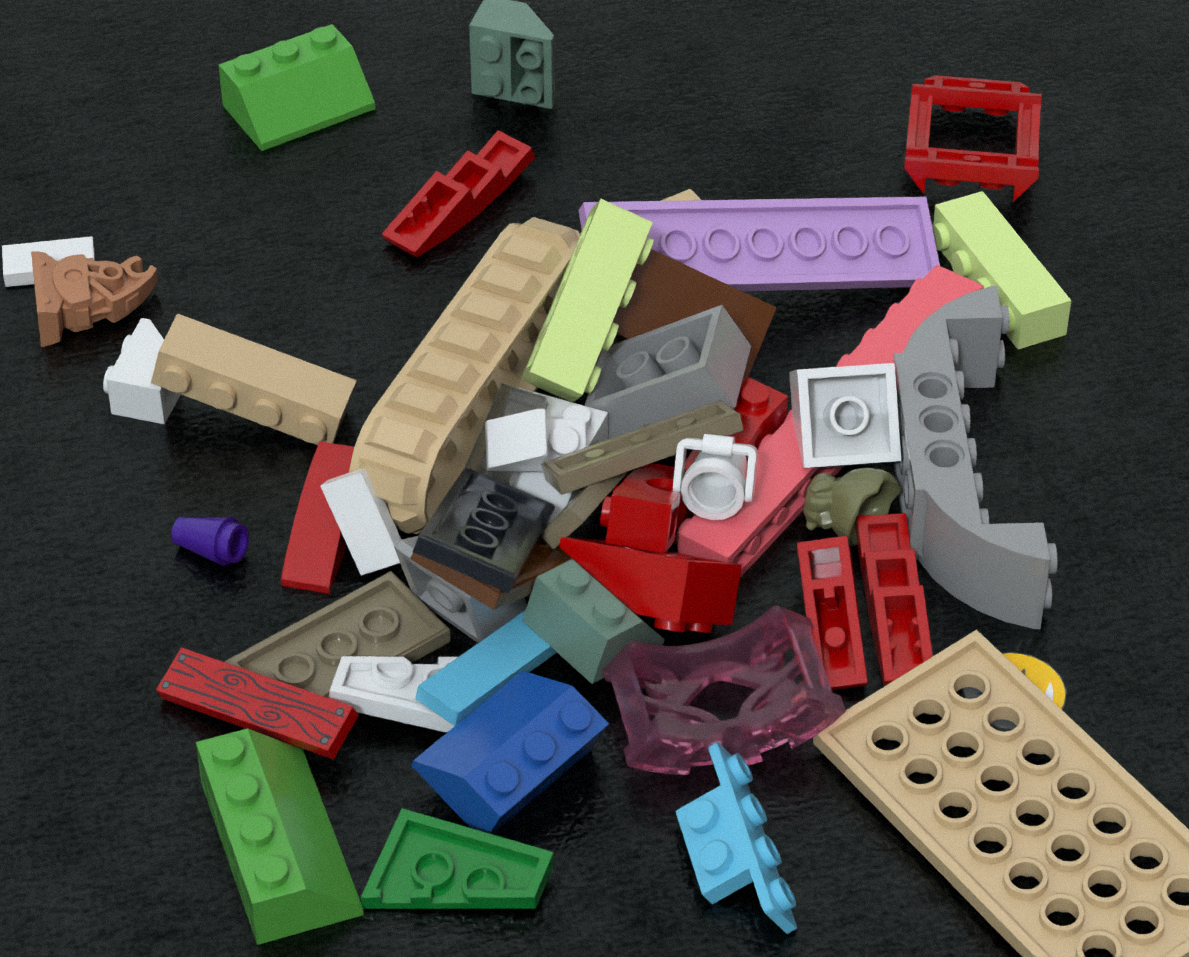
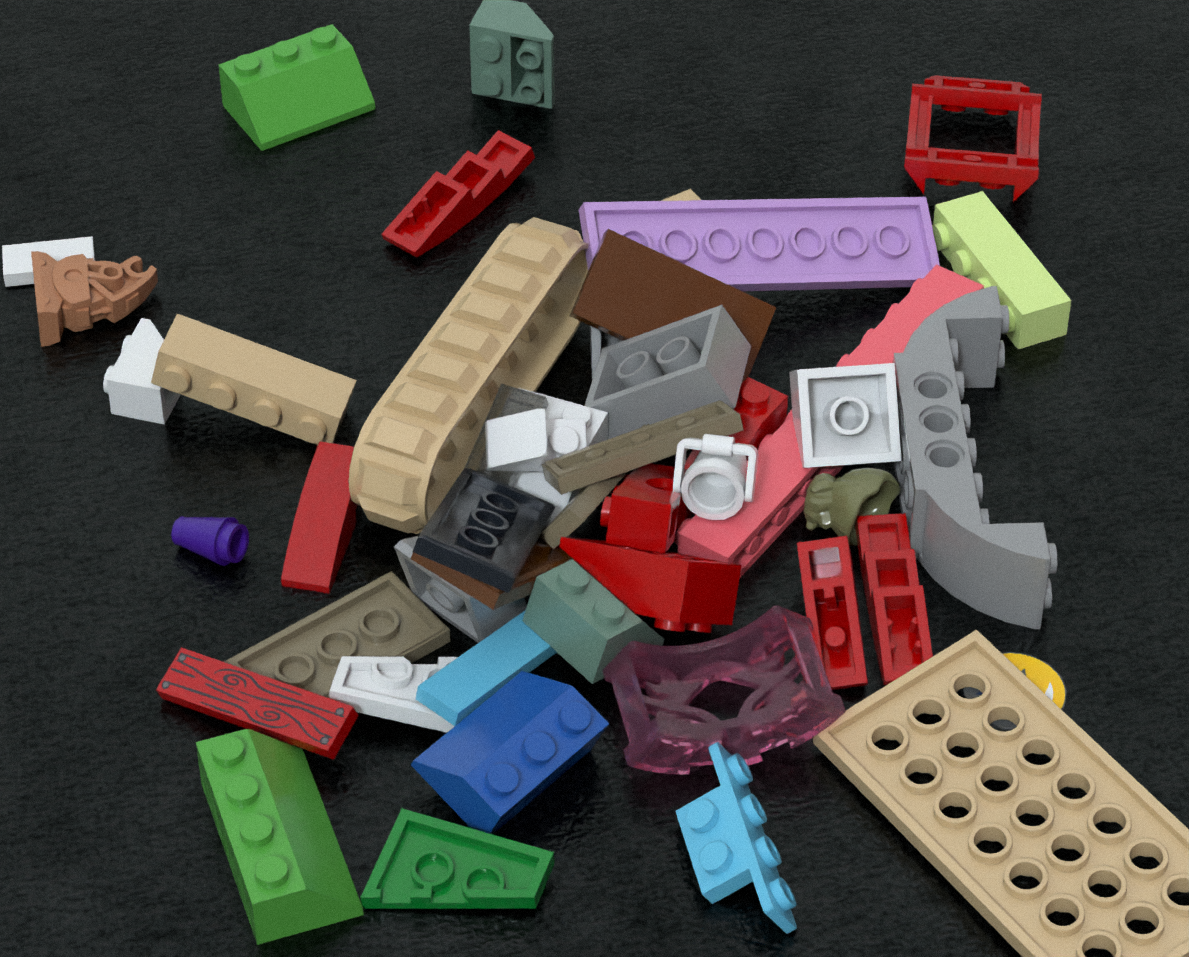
white tile [320,469,402,575] -> none
yellowish green brick [521,199,654,402] -> none

